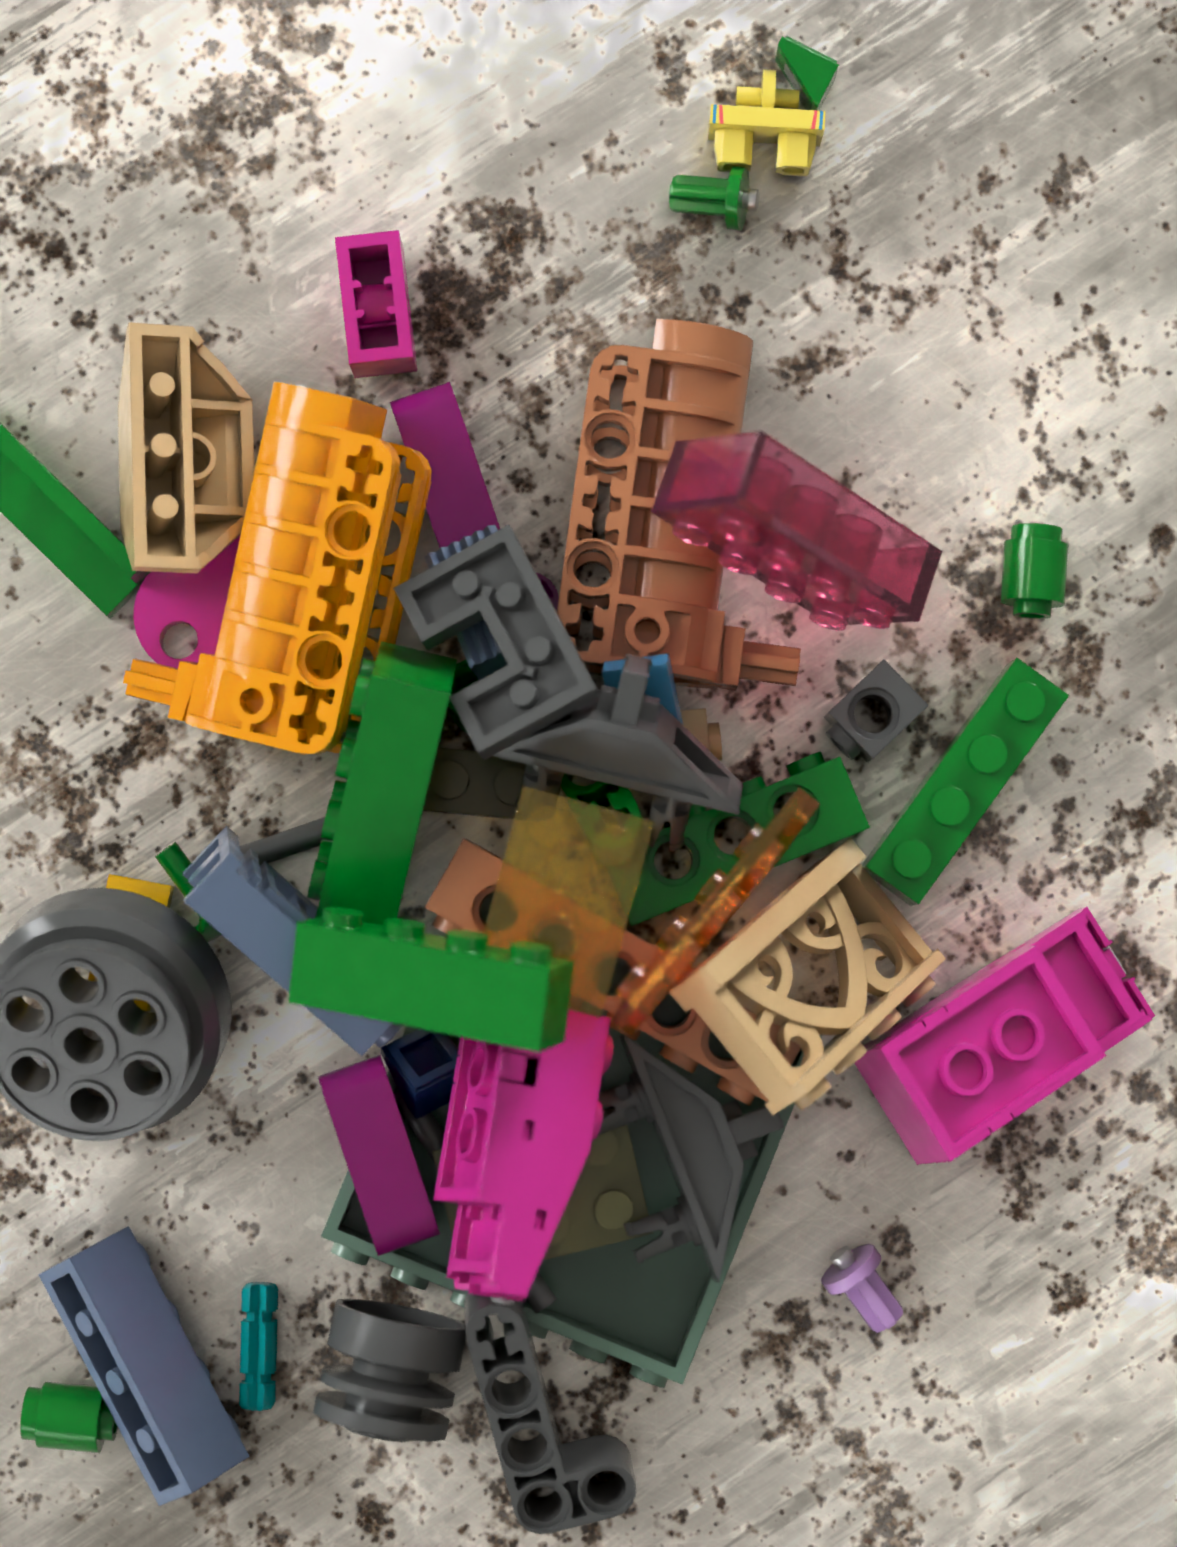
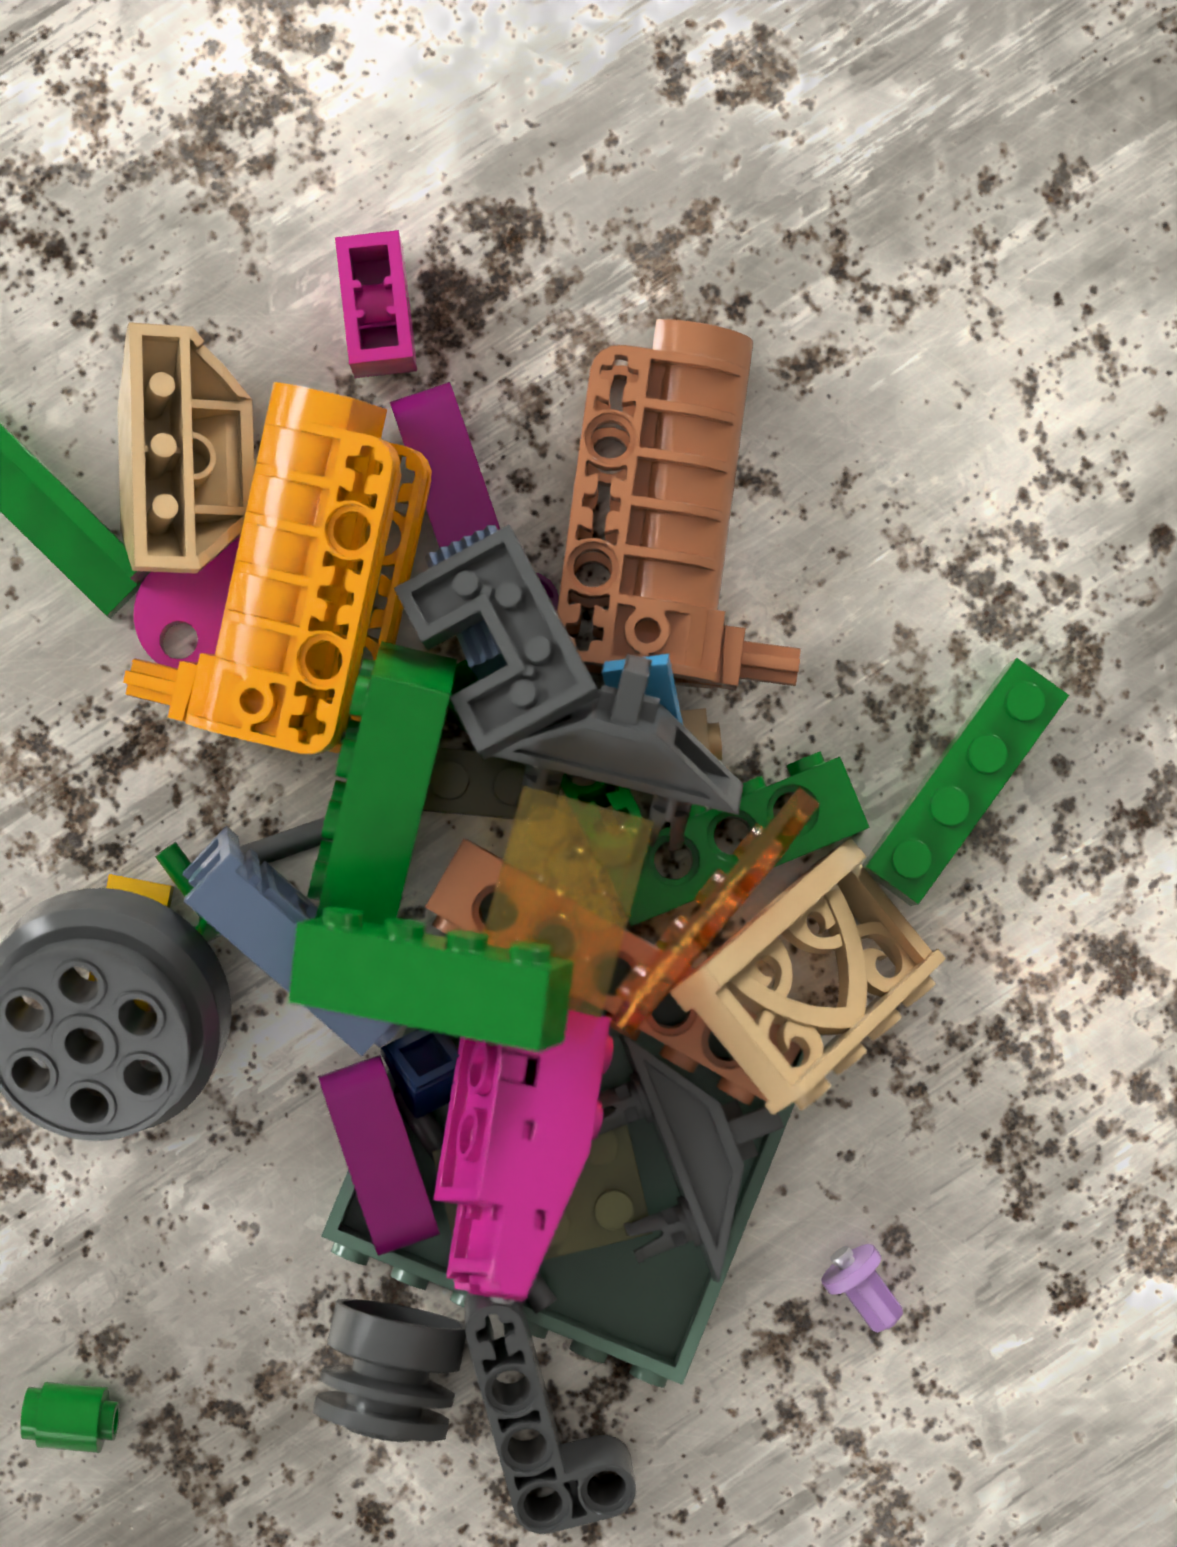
sand blue brick [38,1226,250,1506] -> none
teal axle [239,1282,278,1411] -> none
clear pink brick [651,431,942,631] -> none
green piece [669,166,759,231] -> none
light yellow hips [708,69,826,176] -> none
green slope [775,35,839,111] -> none
dark grey brick [824,659,929,763] -> none
dark pink piece [854,907,1155,1165] -> none
green brick [1001,523,1068,619] -> none

